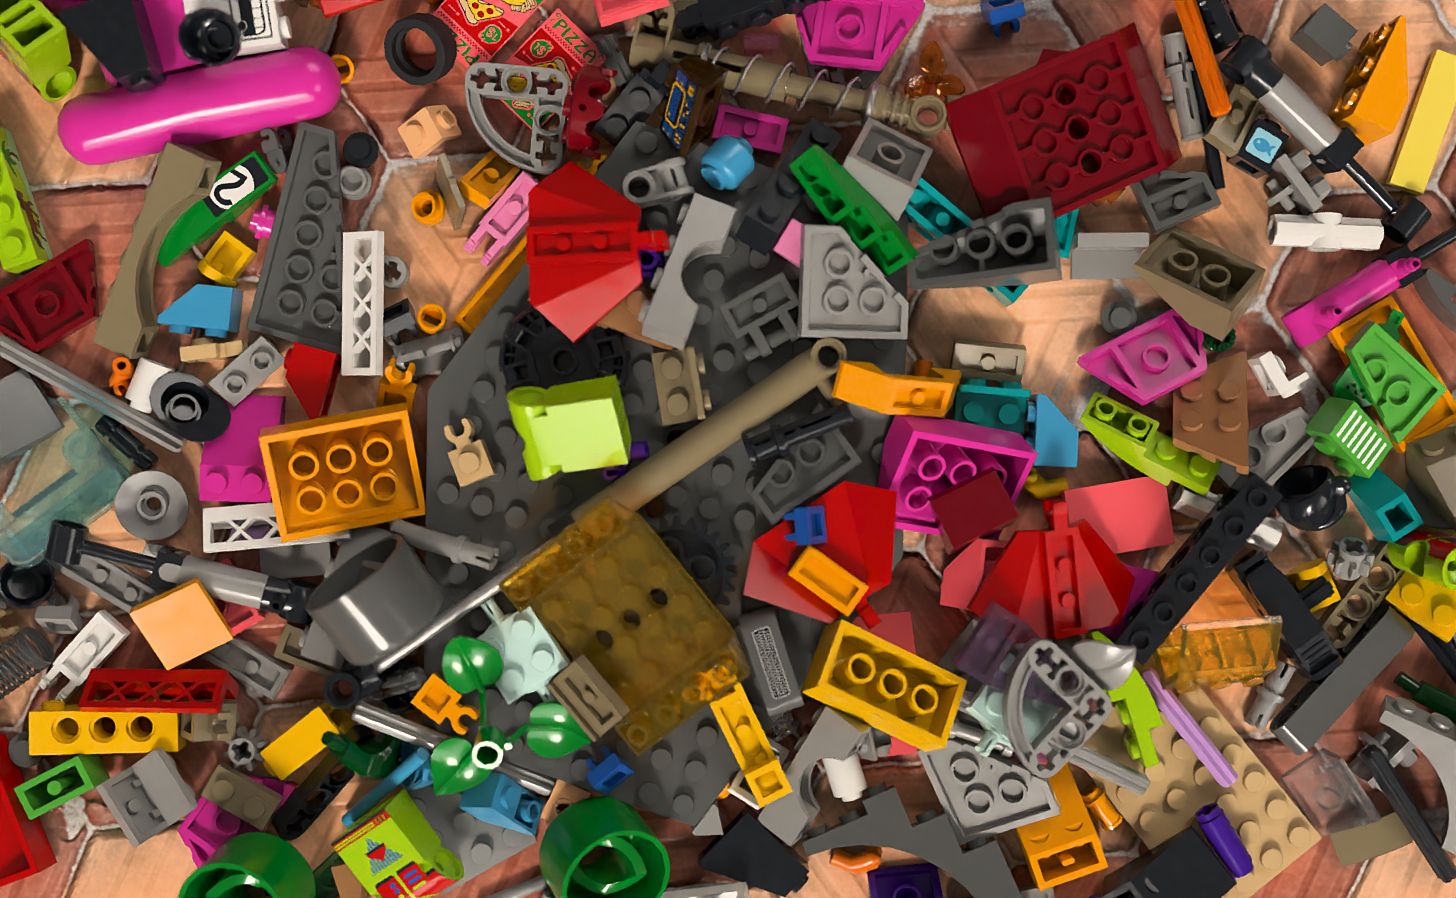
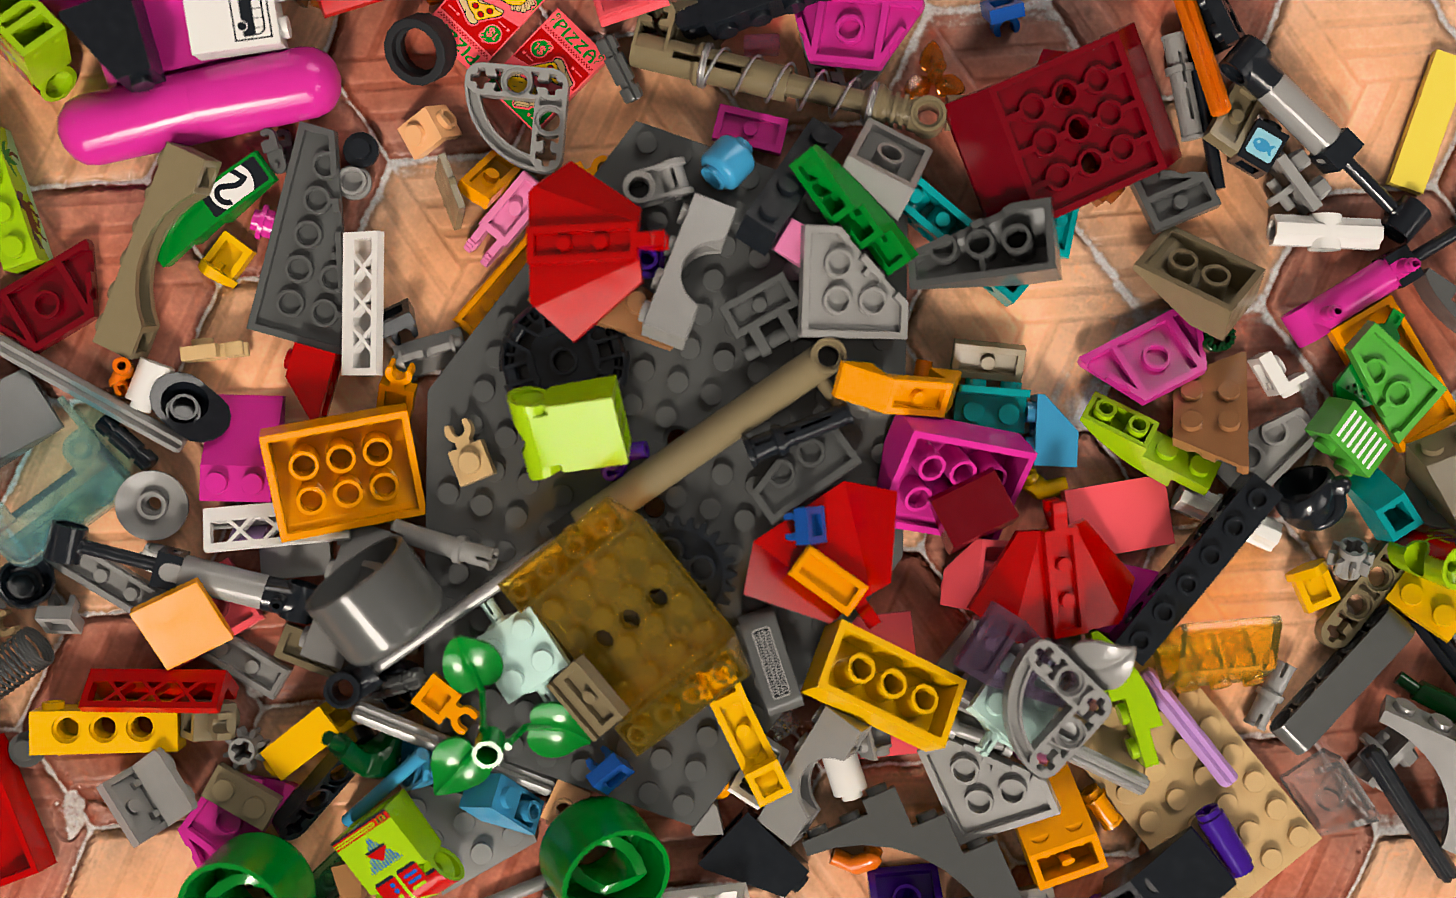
bright green brick [14,754,110,820] -> none
white hinge [39,609,131,703] -> none
dark azure slope [157,284,243,338] -> none
black hair [178,8,242,67] -> none
light grey hinge [208,335,285,407] -> none
light orange hinge [331,55,355,85] -> none
light grey bush [384,256,410,289] -> none
light orange plate [411,189,446,225] -> none
light orange hinge [417,304,447,334] -> none
dark red plate [561,64,617,160] -> none
black hinge [593,58,672,147] -> none
dark tan bracket [651,346,712,426] -> none
dark brown slope [658,54,728,157] -> none
light grey panel [1070,232,1149,280] -> none
dark grey plate [1100,301,1137,336] -> none
black piece [1225,548,1344,681] -> none
dark grey brick [1290,3,1357,67] -> none
light orange slope [1328,15,1409,147] -> none
dark tan slope [1329,809,1413,867] -> none

